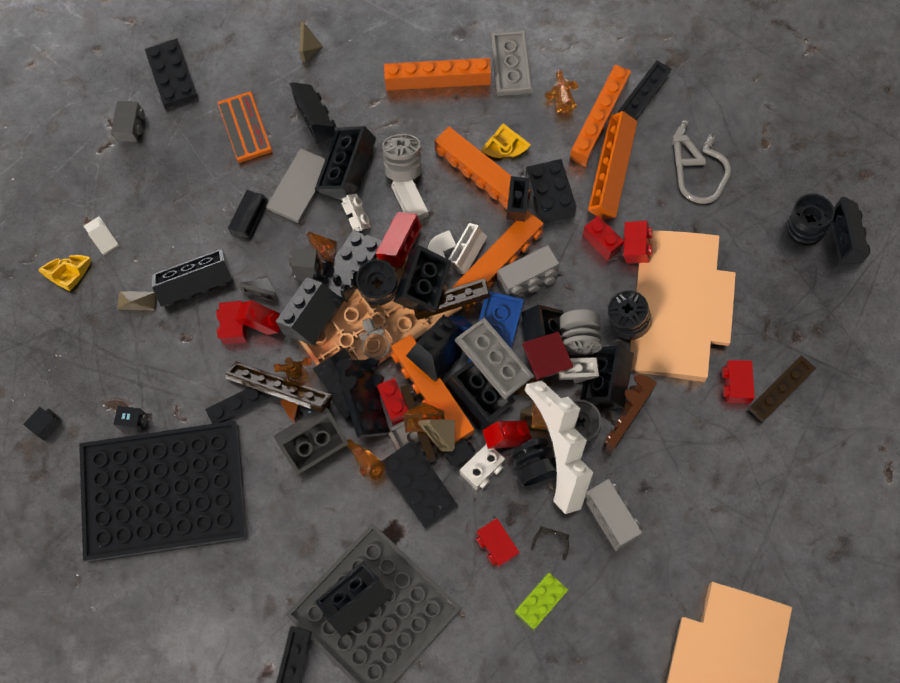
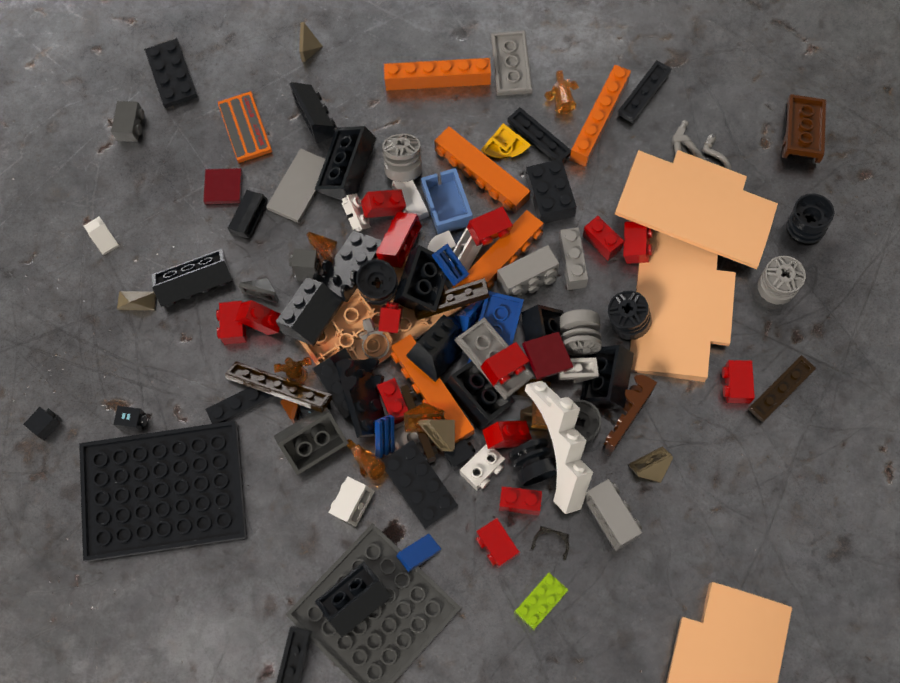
yellow brick [38,255,91,291] -> none
black brick [506,176,530,222] -> none
orange brick [588,111,638,220] -> none
black slope [832,197,870,264] -> none
none -> dark red tile [203,168,242,204]
none -> white brick [328,476,375,527]
none -> red brick [361,189,406,218]
none -> blue tile [375,414,395,458]
none -> red brick [378,302,403,333]
none -> blue tile [396,534,441,572]
none -> medium blue piece [421,168,473,235]
none -> blue tile [432,244,469,286]
none -> blue slope [455,300,484,332]
none -> red brick [467,206,513,246]
none -> red brick [480,342,530,386]
none -> red brick [499,486,542,516]
none -> black plate [507,107,571,162]
none -> light grey brick [559,228,588,290]
none -> light nougat slope [614,150,778,269]
none -> dark tan slope [628,446,673,483]
none -> light grey wheel [757,256,806,305]
none -> reddish brown hinge [782,94,826,163]

